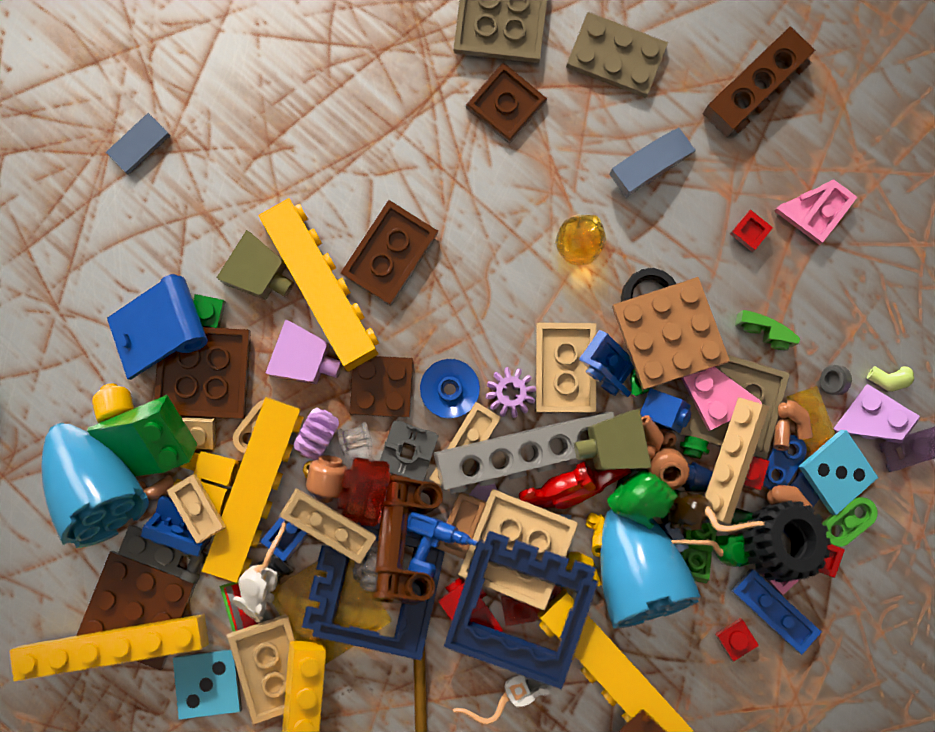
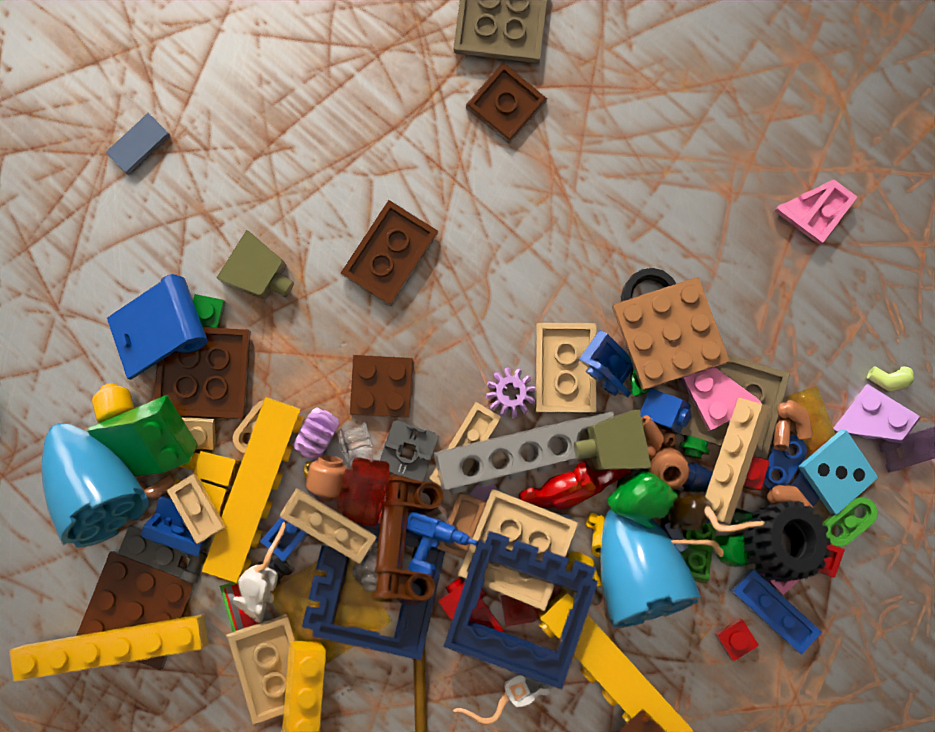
medium azure tile [173,649,242,720] -> none
yellow brick [258,198,379,372] -> none
lavender torso [265,320,342,384] -> none
blue dish [420,359,480,419] -> none
clear yellow hair [555,214,606,265] -> none
dark tan plate [566,12,668,98] -> none
sand blue slope [609,127,696,198] -> none
reddish brown brick [703,26,815,138] -> none
red plate [730,209,773,252] -> none
bright green slope [735,310,800,351] -> none
dark grey tile [820,365,852,395] -> none

